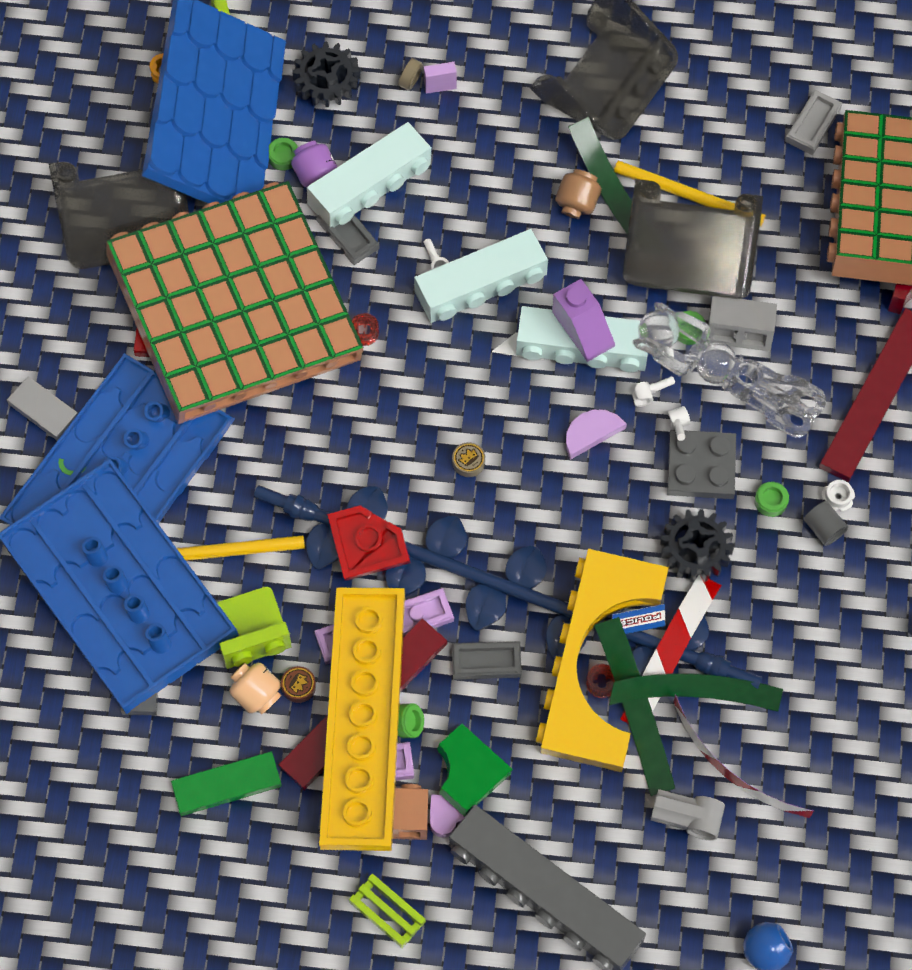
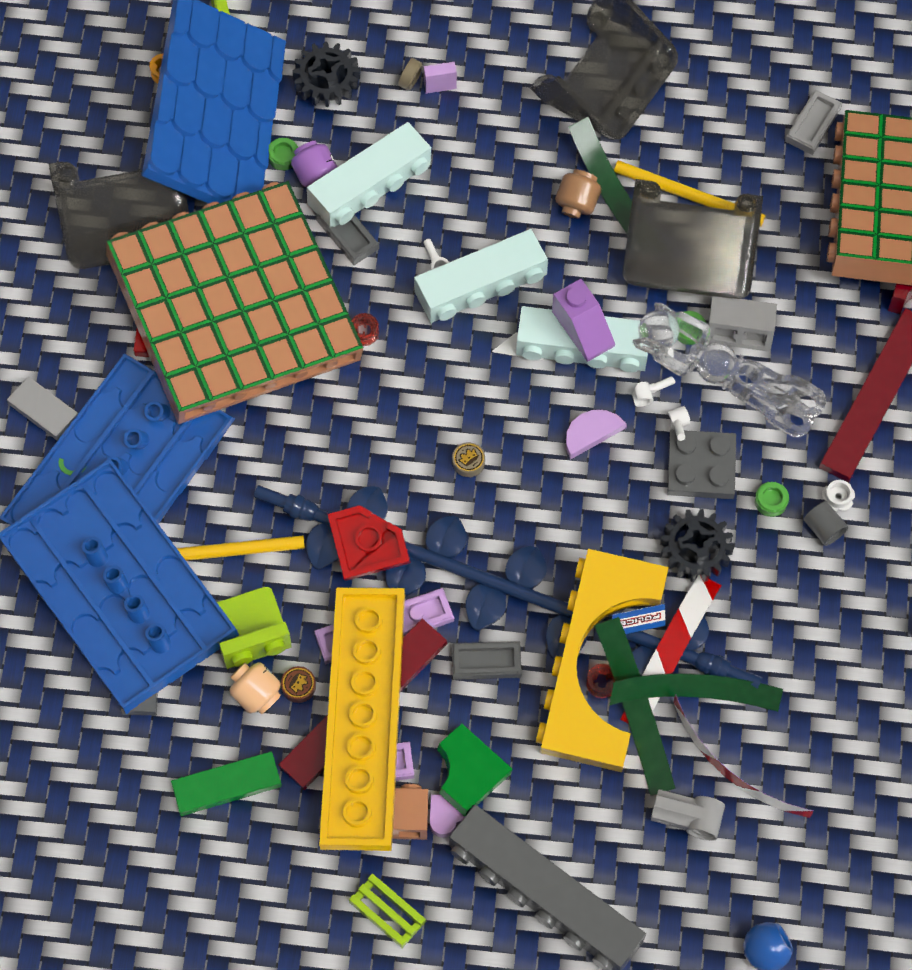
bright green tile [398,703,424,738] -> none

